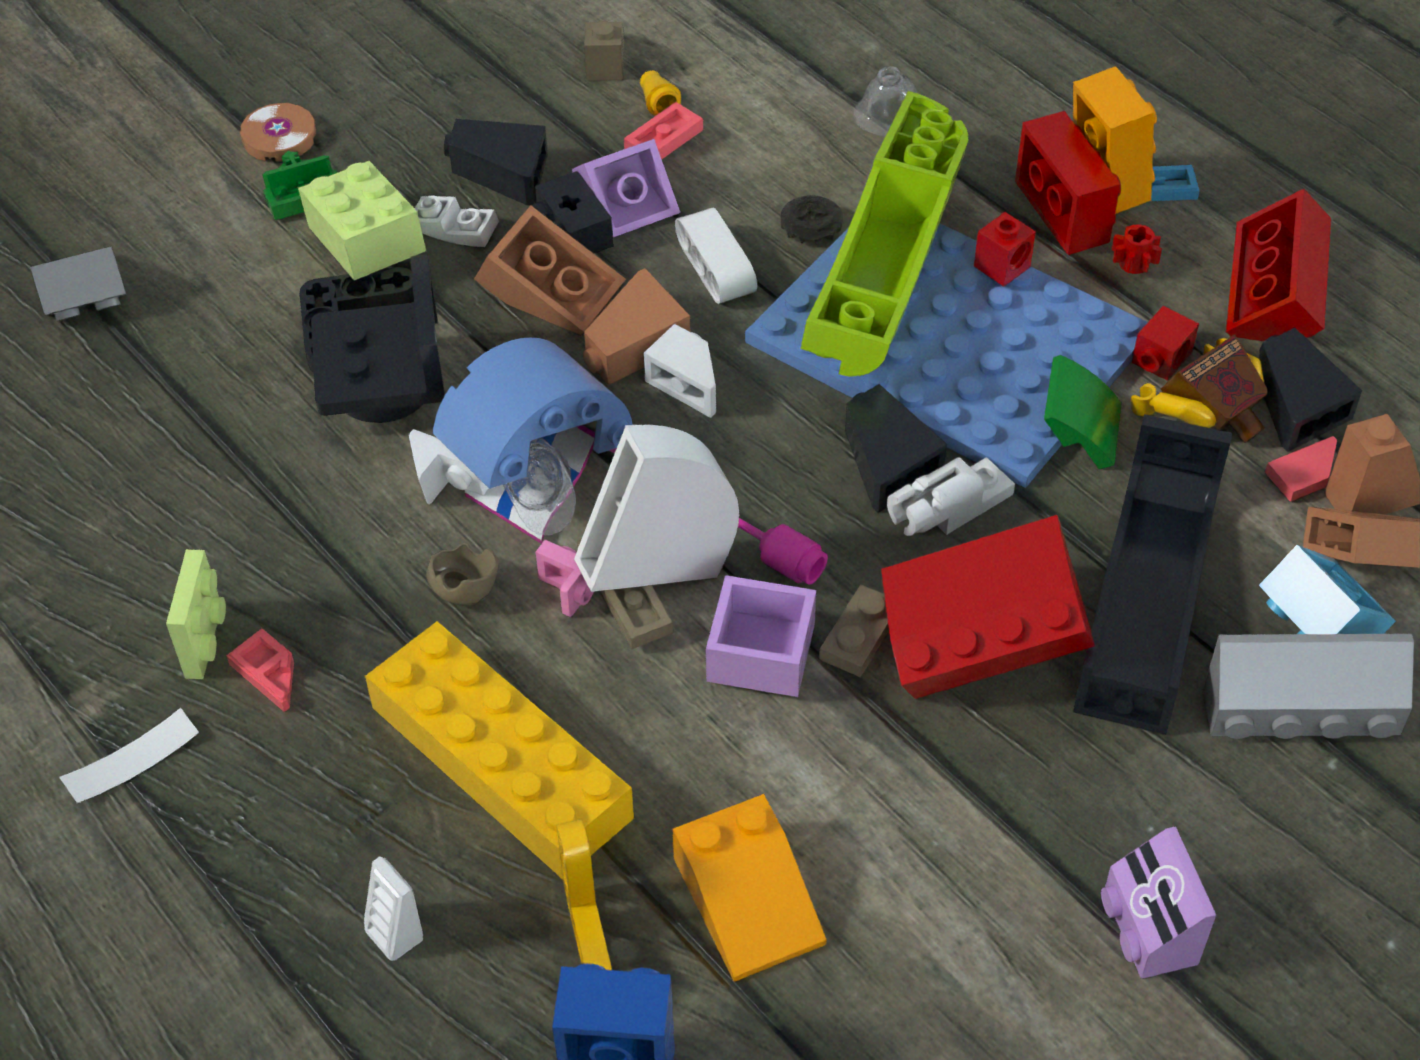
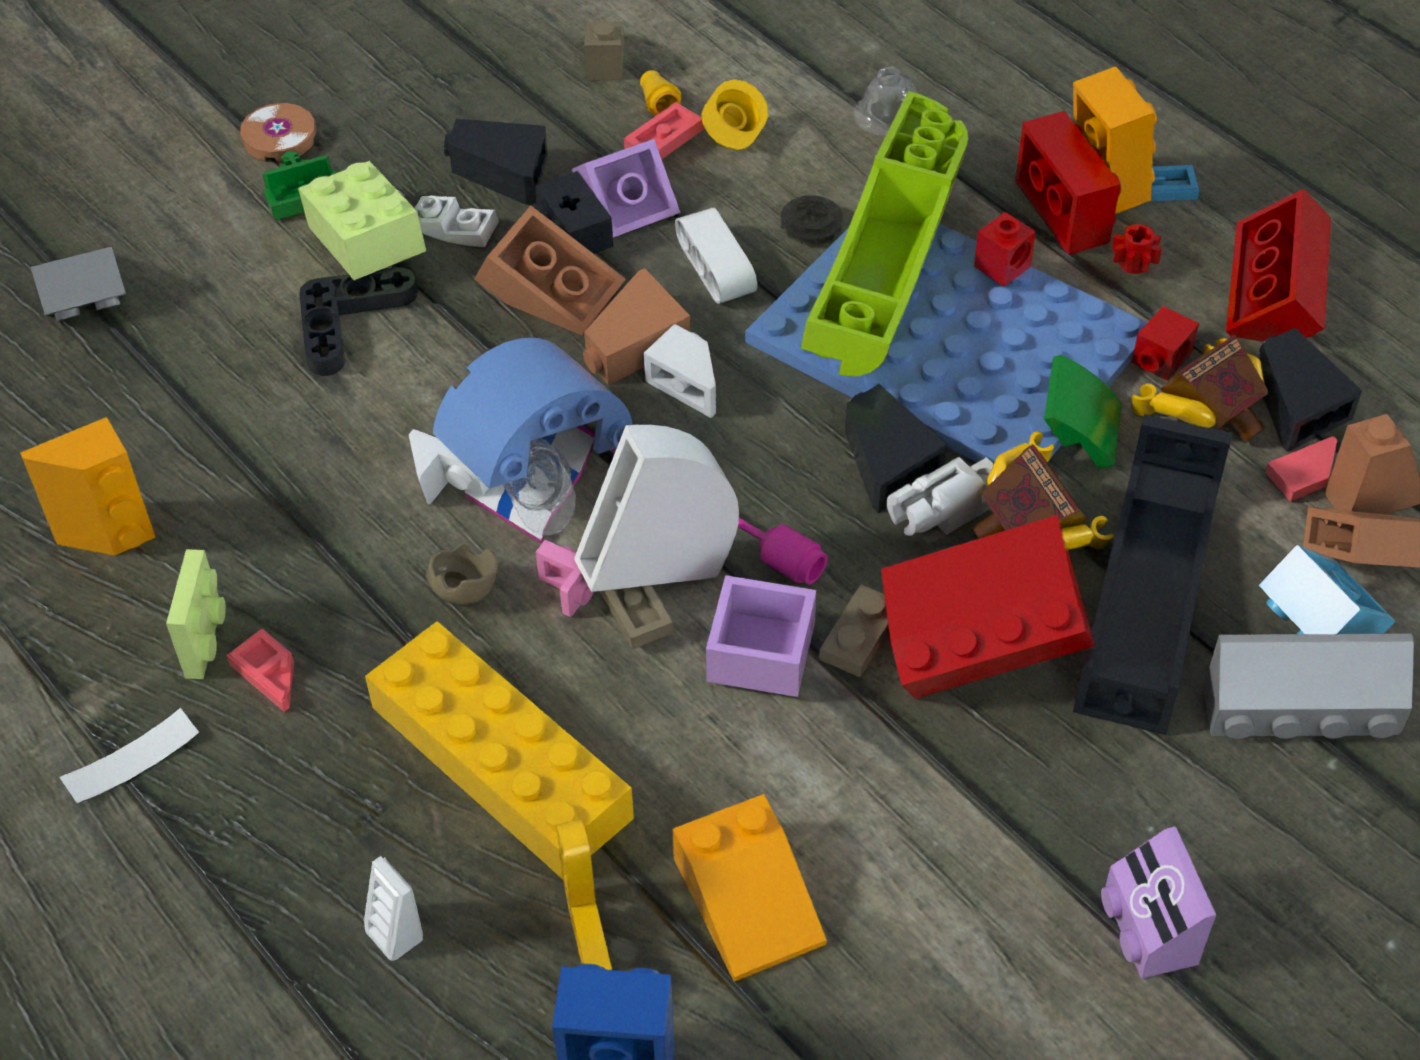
black piece [311,255,445,423] -> none
none -> light orange slope [20,417,156,556]
none -> yellow piece [701,79,768,150]
none -> torso [972,431,1115,550]

